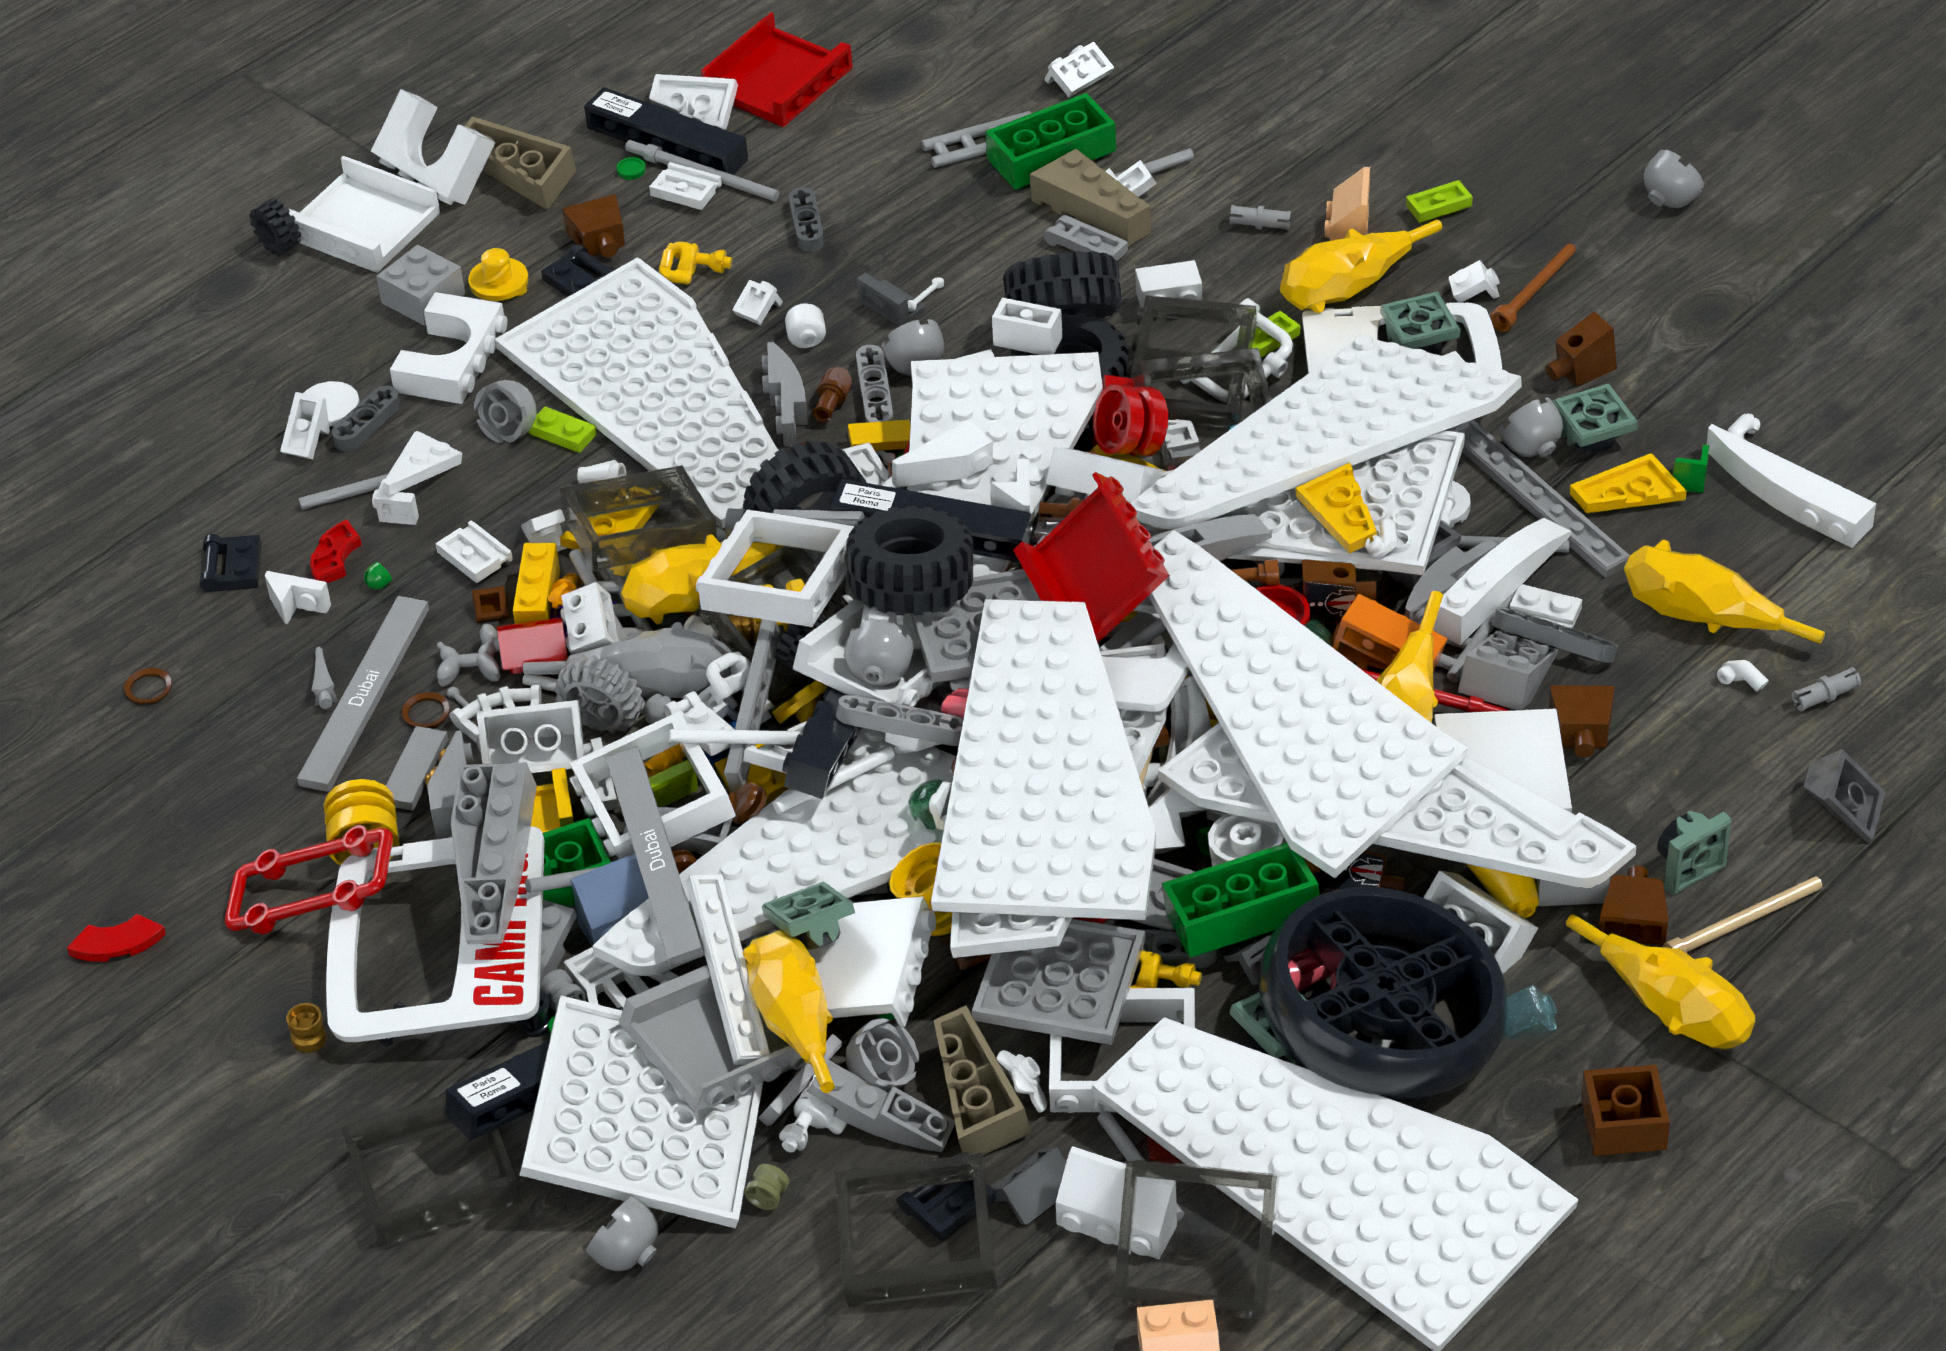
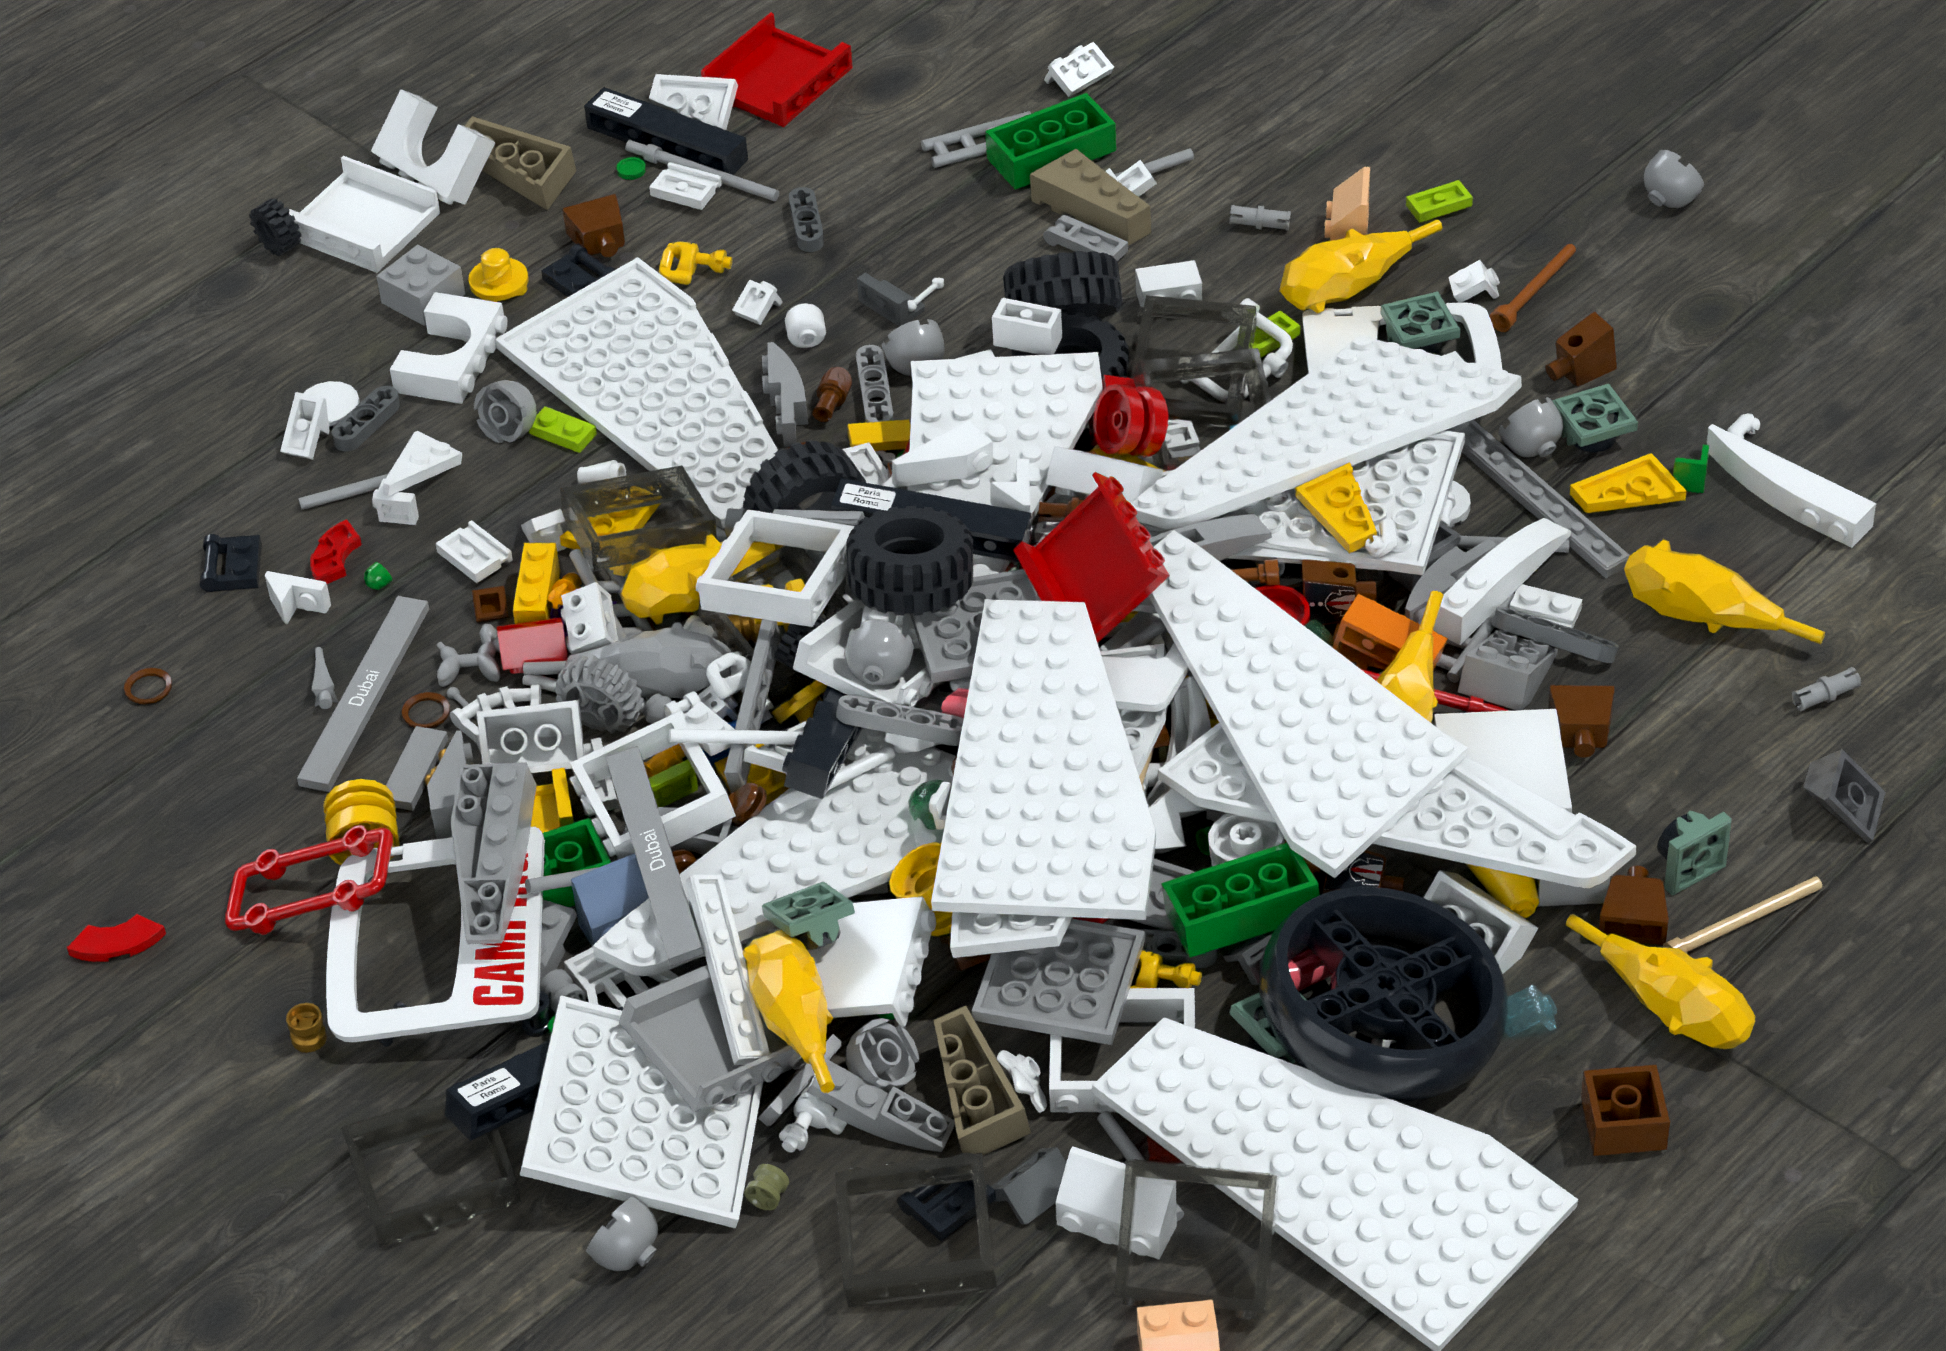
white arm [1717,660,1769,692] -> none

